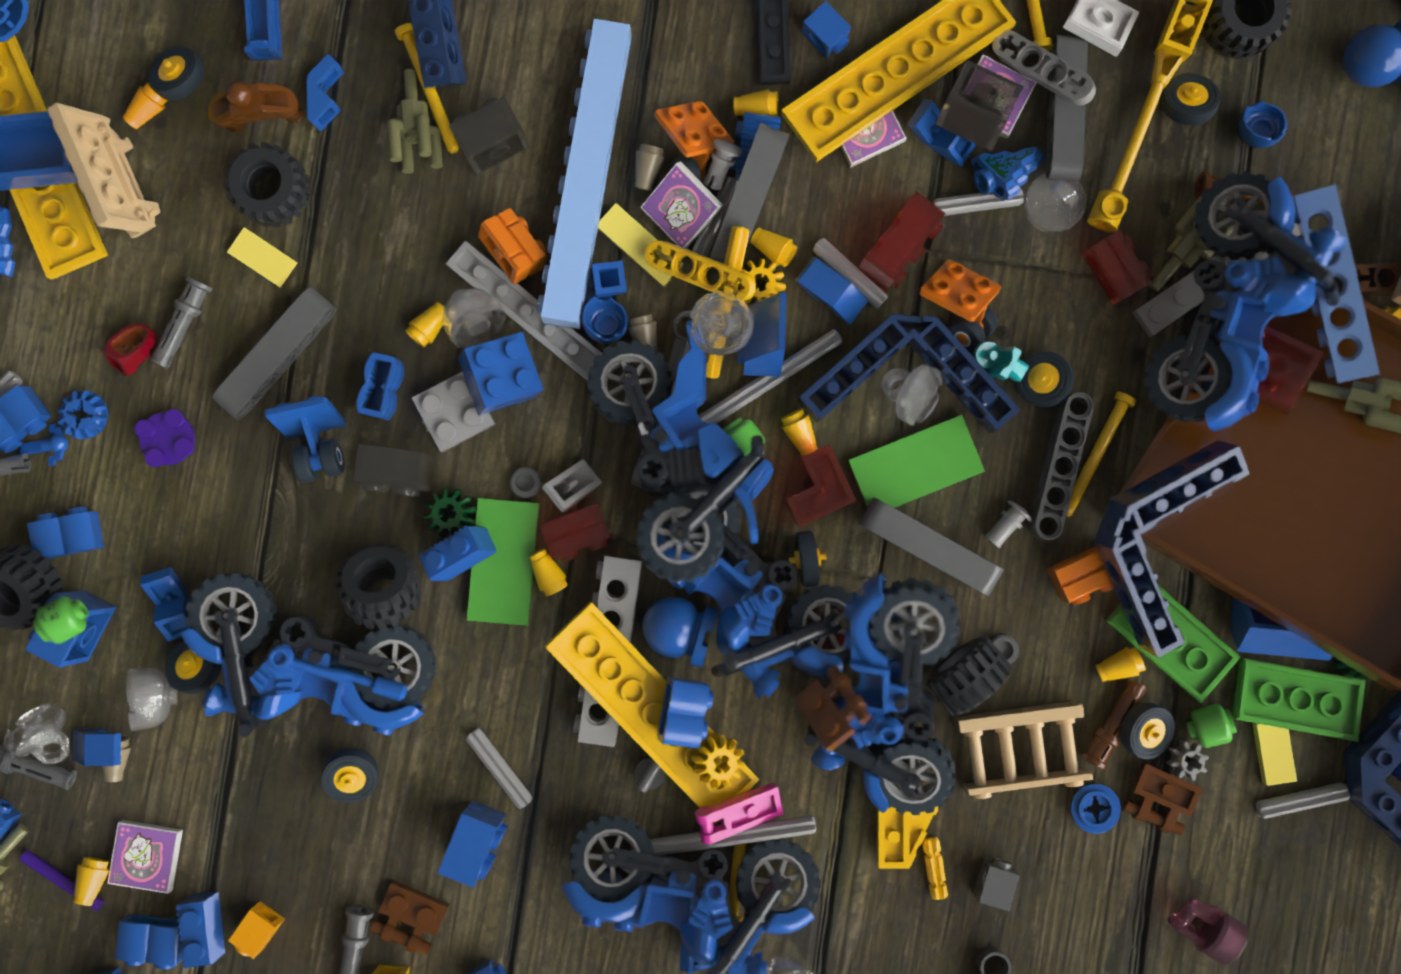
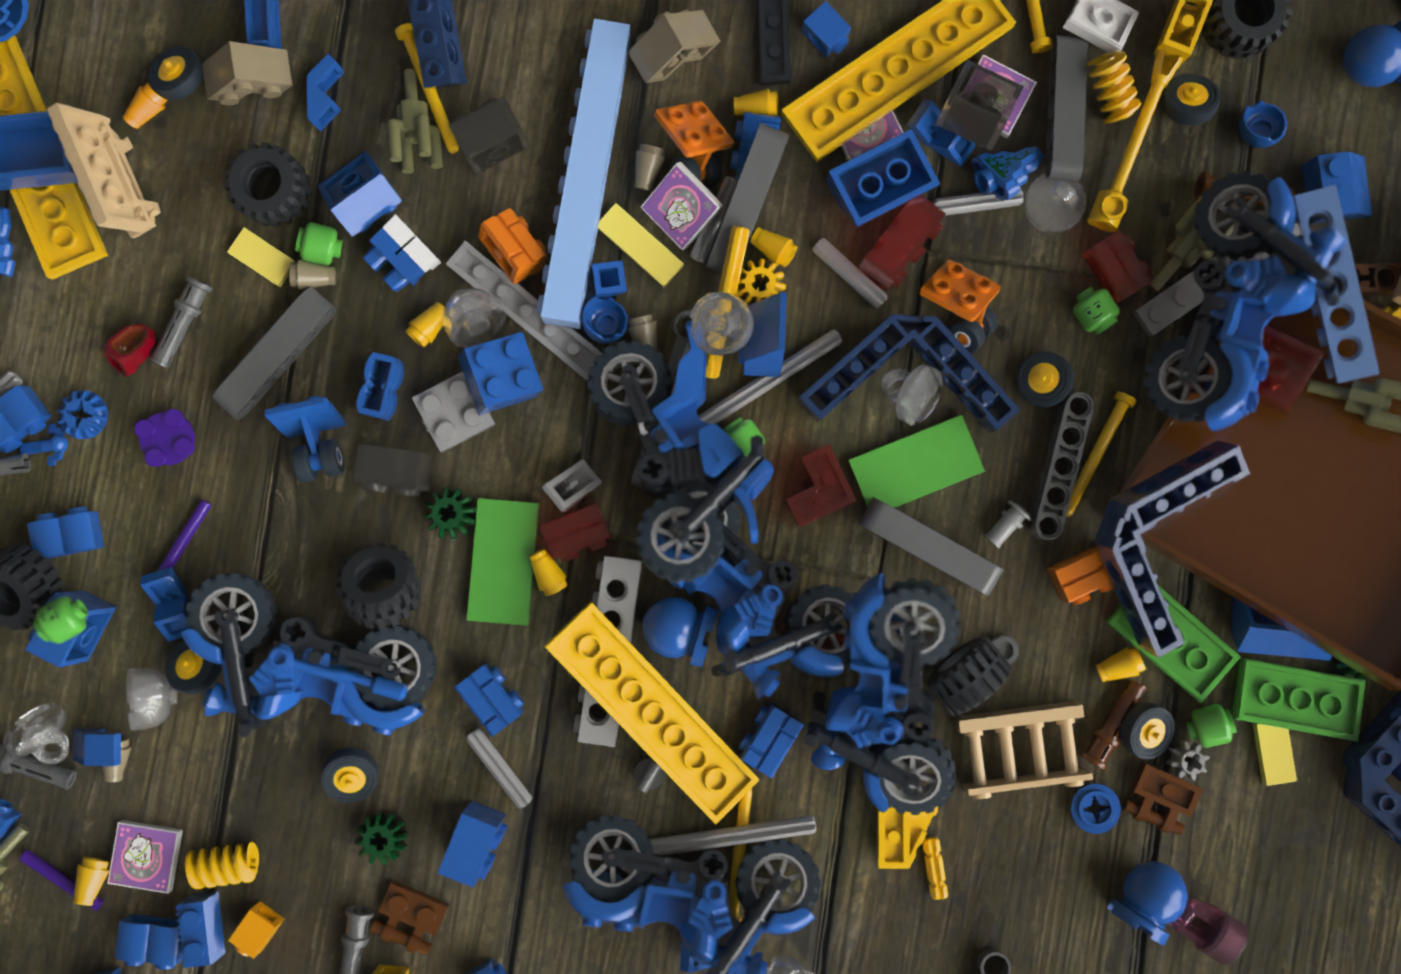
reddish brown connector [208,81,304,133] -> none
blue brick [419,526,496,581] -> none
dark grey tile [510,467,542,498] -> none
yellow beam [645,240,756,301] -> none
blue brick [657,677,713,748] -> none
yellow gear [691,734,745,789] -> none
dark pink plate [695,782,783,844] -> none
light grey pin [703,139,742,190] -> none
yellow cone [781,408,818,456] -> none
black wheel [789,530,826,587] -> none
reddish brown plate [793,666,871,752] -> none
blue slope [795,256,868,325] -> none
teal hips [973,341,1029,382] -> none
dark grey brick [973,857,1020,911] -> none
light grey beam [992,30,1096,106] -> none
light grey axle [1256,783,1350,819] -> none
none -> dark purple bar [157,499,212,571]
none -> yellow piece [185,842,259,890]
none -> dark tan brick [202,41,293,105]
none -> dark tan cone [290,260,336,290]
none -> bright green head [295,222,343,266]
none -> slope [317,151,402,237]
none -> dark green gear [354,811,409,866]
none -> blue hips [363,214,441,292]
none -> blue brick [454,662,525,737]
none -> dark tan brick [628,9,721,83]
none -> blue brick [738,702,804,778]
none -> blue slope [825,129,940,227]
none -> bright green head [1072,287,1120,335]
none -> yellow piece [1086,51,1141,124]
none -> blue tile [1107,861,1188,946]
none -> blue slope [1302,152,1372,225]

